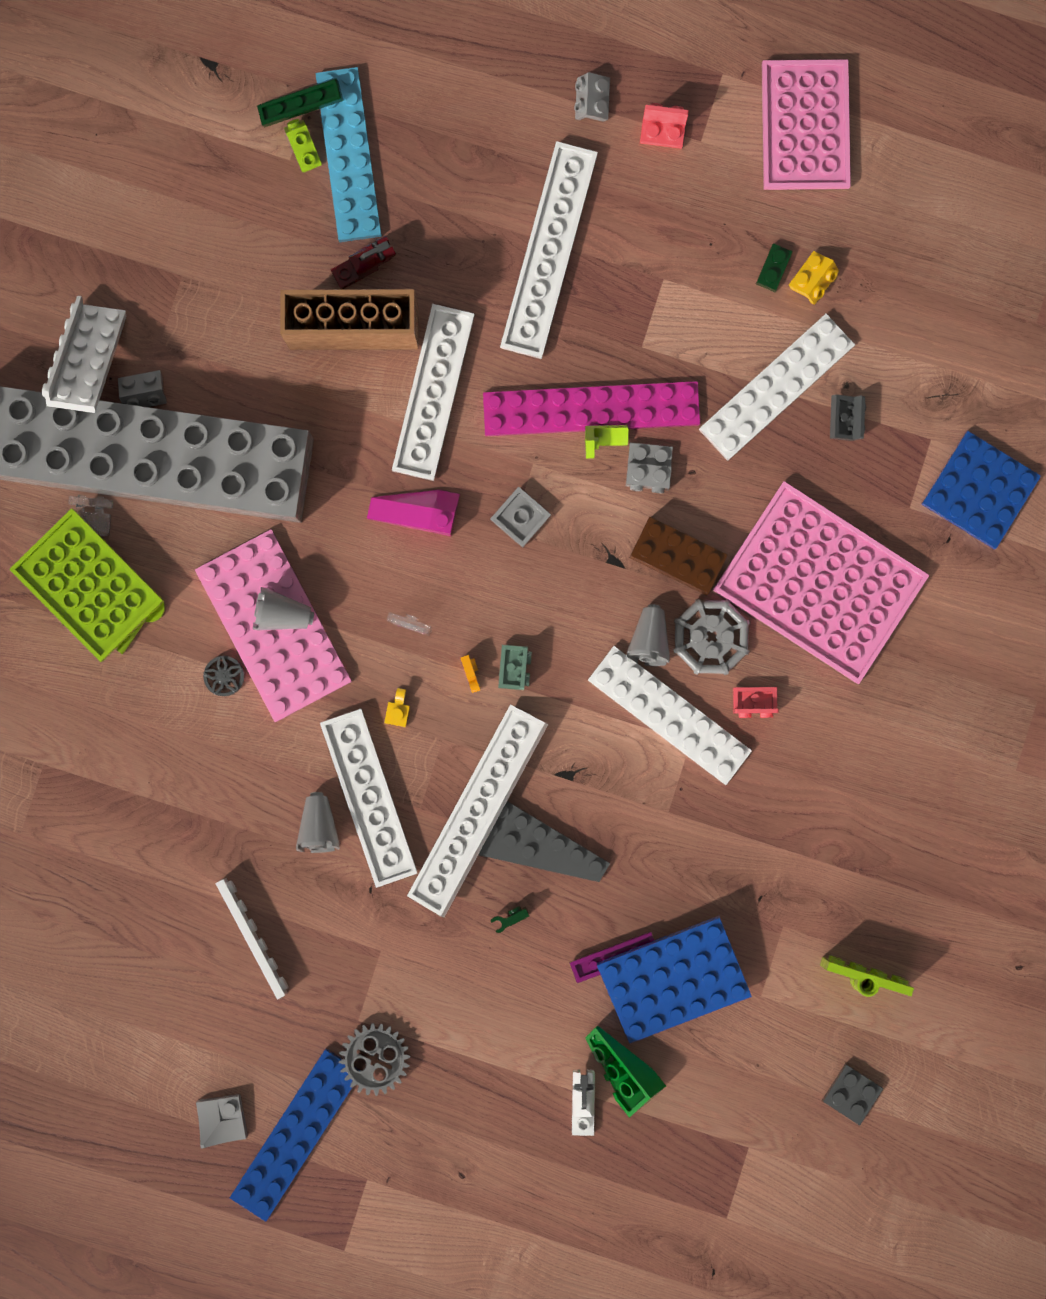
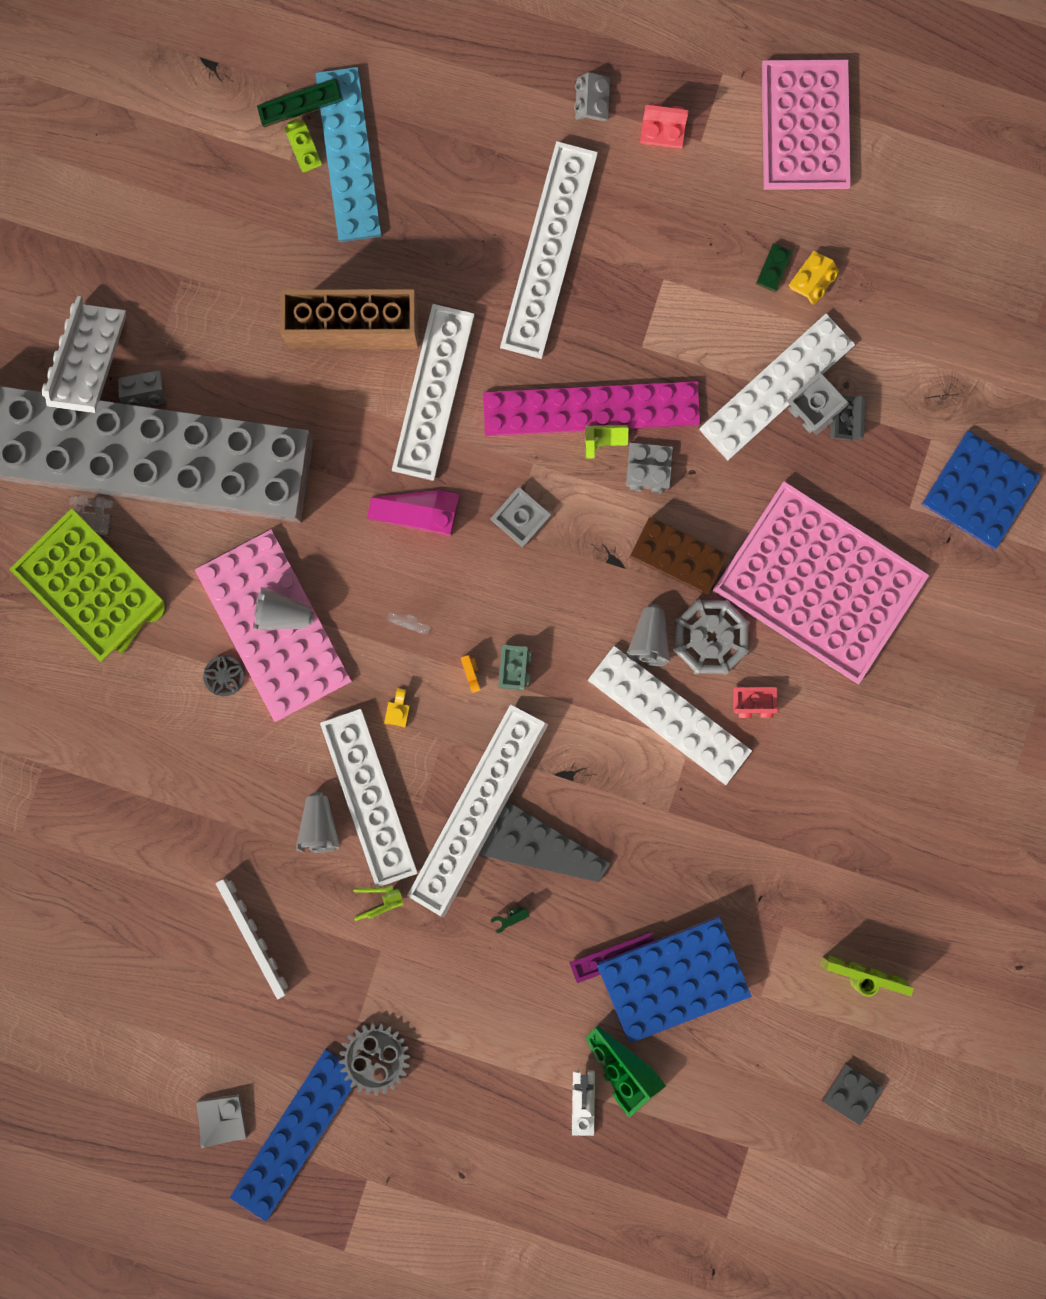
dark red plate [330,235,396,290] -> none
none -> lime plant [354,885,403,921]
none -> light grey plate [786,371,849,435]

